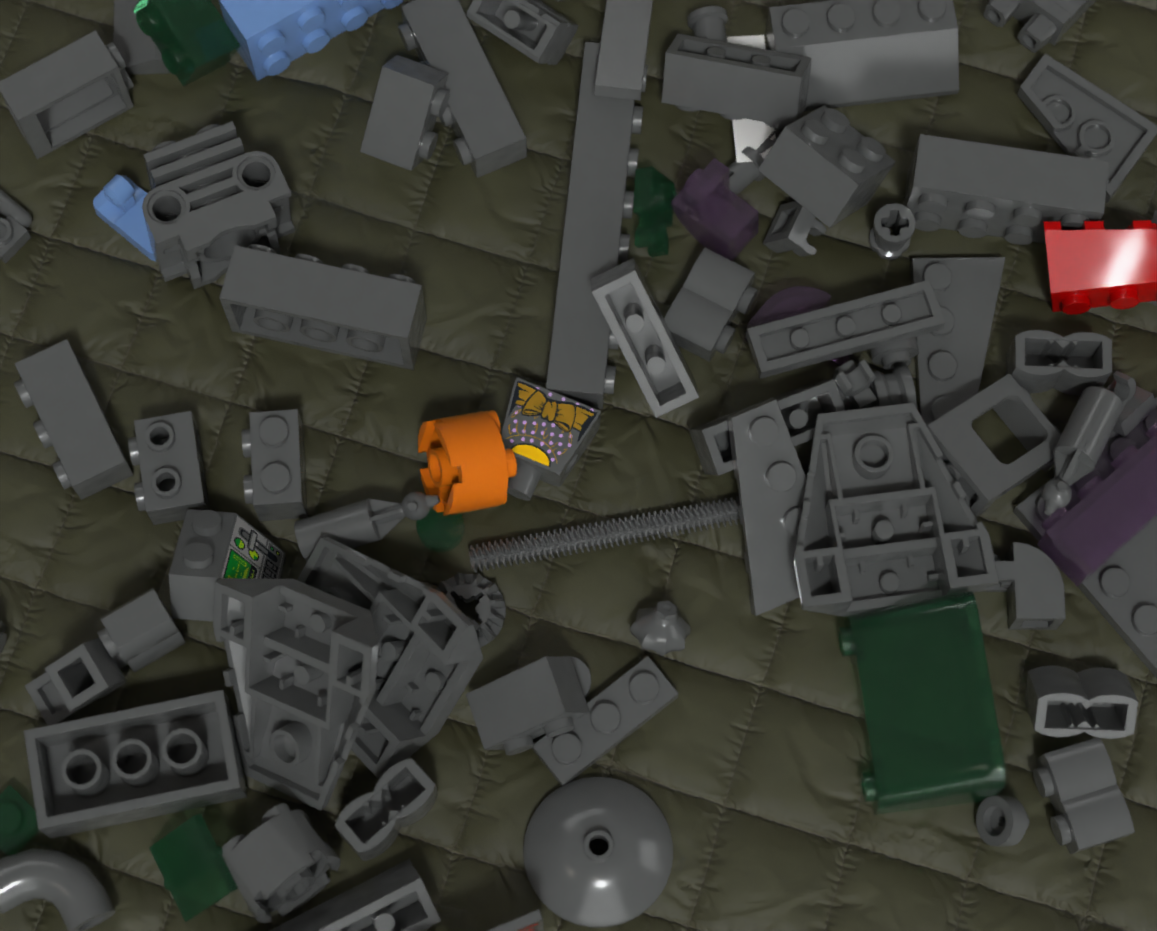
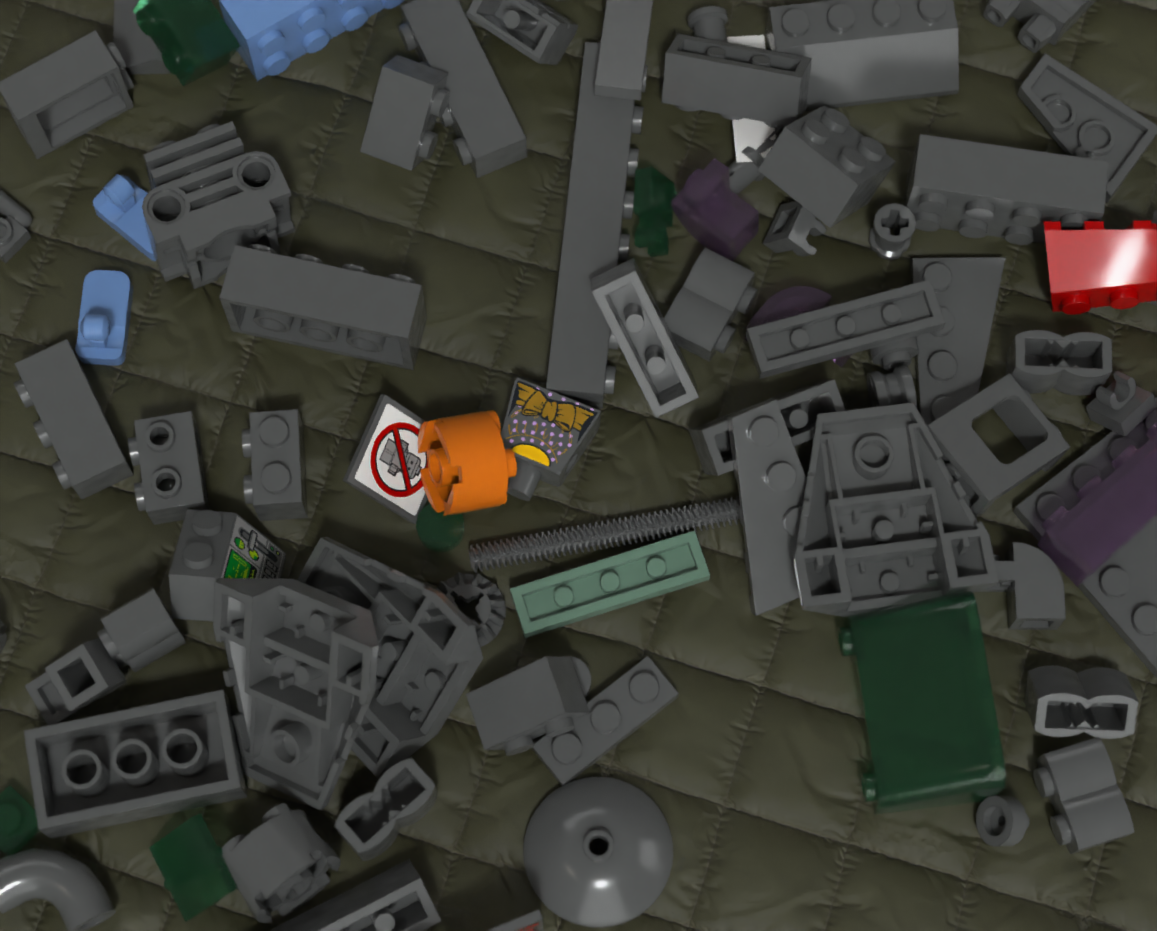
dark grey wheel [294,491,440,561] -> none
dark grey piece [630,601,691,656] -> none
dark grey plate [832,360,877,411] -> none
dark grey wheel [1042,386,1123,516] -> none
none -> medium blue piece [75,270,133,366]
none -> piece [343,394,428,524]
none -> sand green plate [510,530,710,638]

